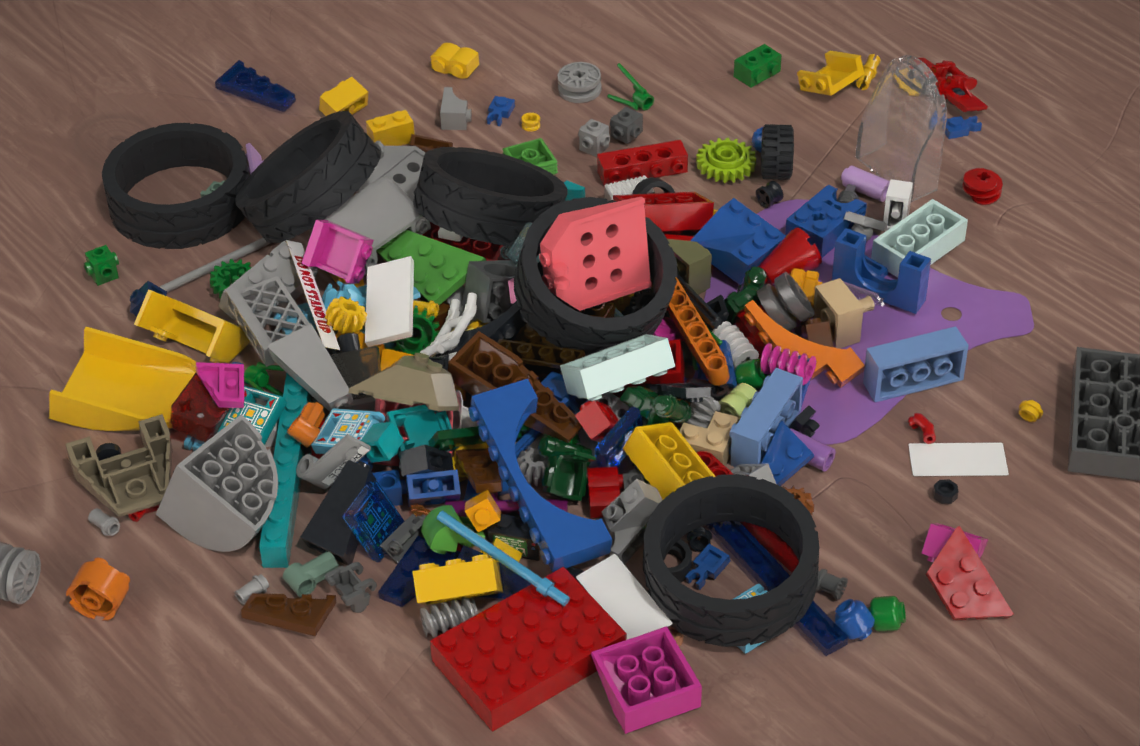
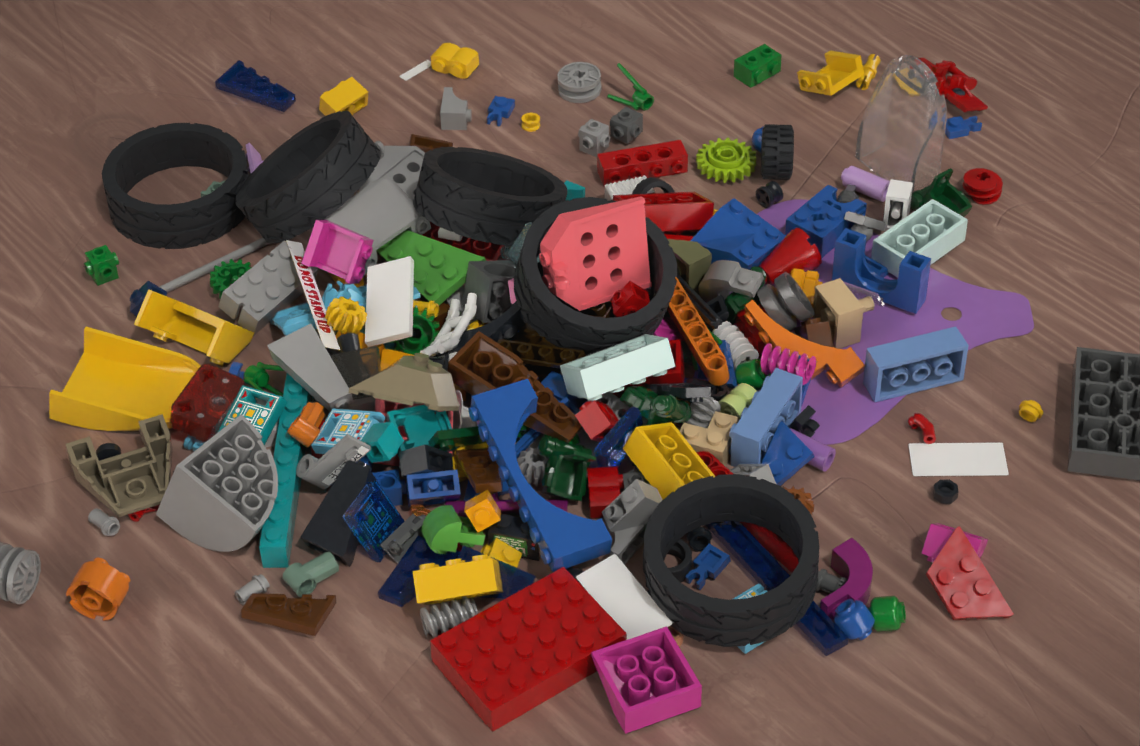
dark pink wing [196,362,244,408] -> none
light grey fence [225,276,310,367] -> none
dark grey piece [325,562,377,613] -> none
yellow brick [366,110,414,146] -> none
dark azure bar [437,511,570,606] -> none
bright green brick [502,138,558,175] -> none
none -> white sticker [399,60,431,81]
none -> red brick [611,281,650,317]
none -> light grey arch [698,260,764,302]
none -> magenta arch [819,538,873,624]
none -> dark green piece [910,168,972,217]

